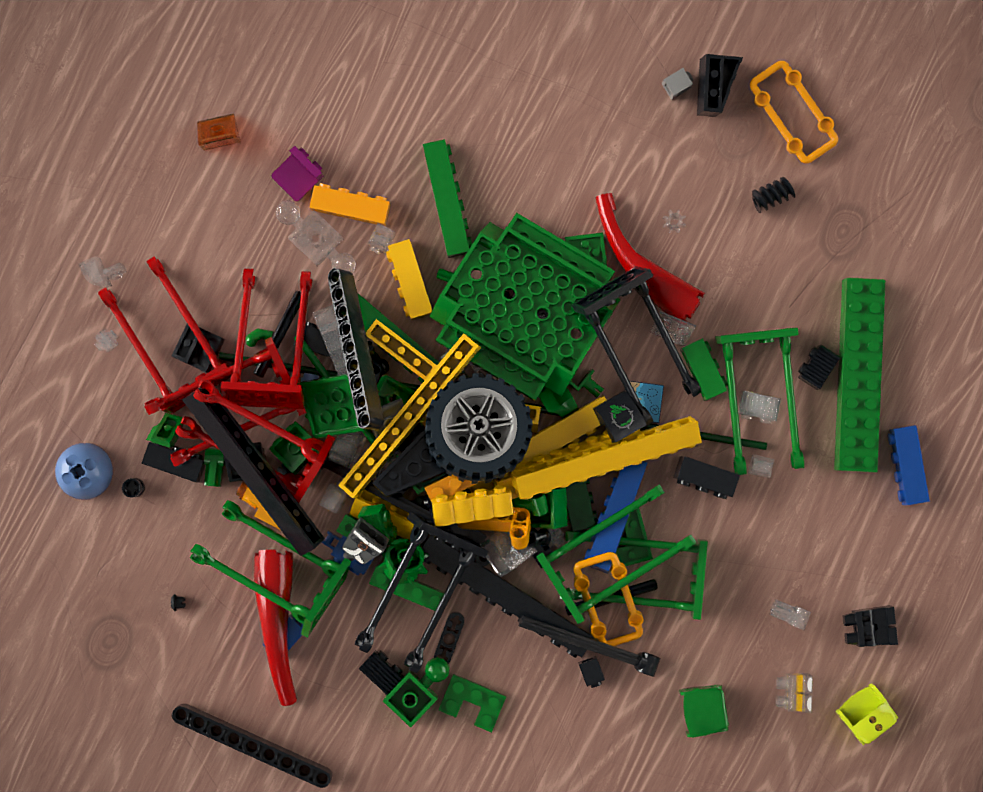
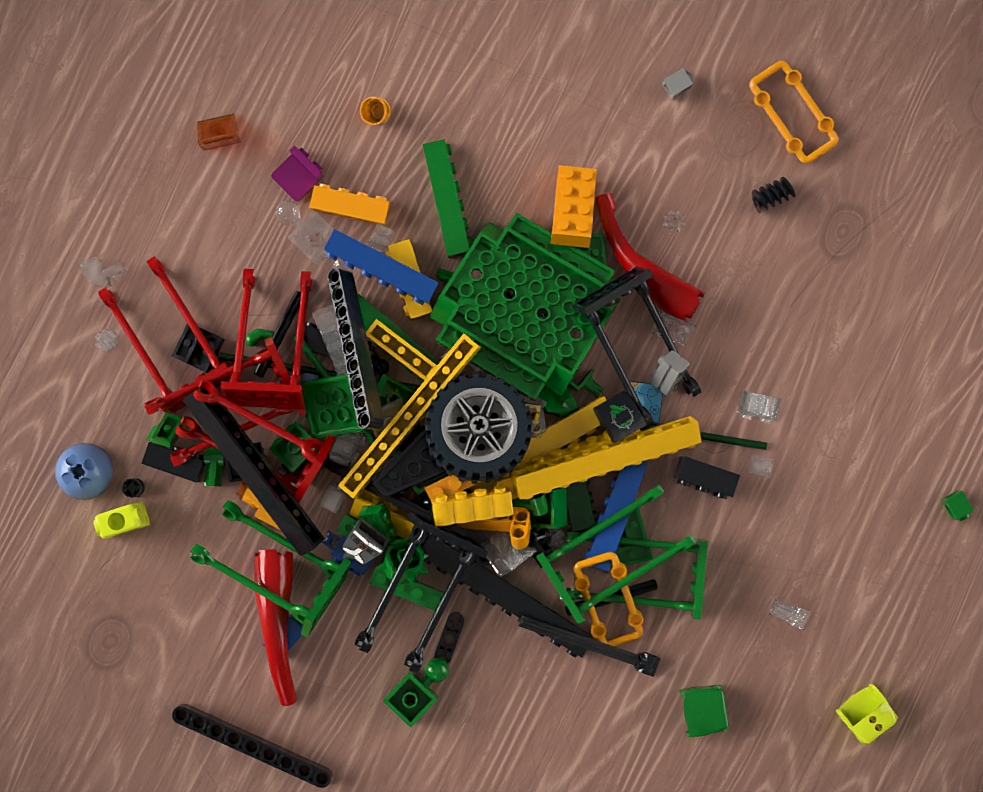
black piece [171,594,186,611] -> none
black brick [359,650,403,695] -> none
green plate [438,674,506,733] -> none
black brick [578,656,605,688] -> none
green brick [680,338,728,401] -> none
black wedge [697,54,743,117] -> none
green piece [715,328,804,475] -> none
clear hips [776,673,813,713] -> none
black brick [798,345,840,390] -> none
green brick [834,278,886,472] -> none
black hips [842,605,898,647] -> none
blue brick [888,425,930,505] -> none
none -> neon yellow piece [94,501,150,540]
none -> blue brick [324,229,439,305]
none -> light orange helmet [360,97,391,125]
none -> clear piece [524,398,547,439]
none -> light orange brick [551,165,597,248]
none -> light grey brick [650,350,689,396]
none -> green brick [941,490,974,521]

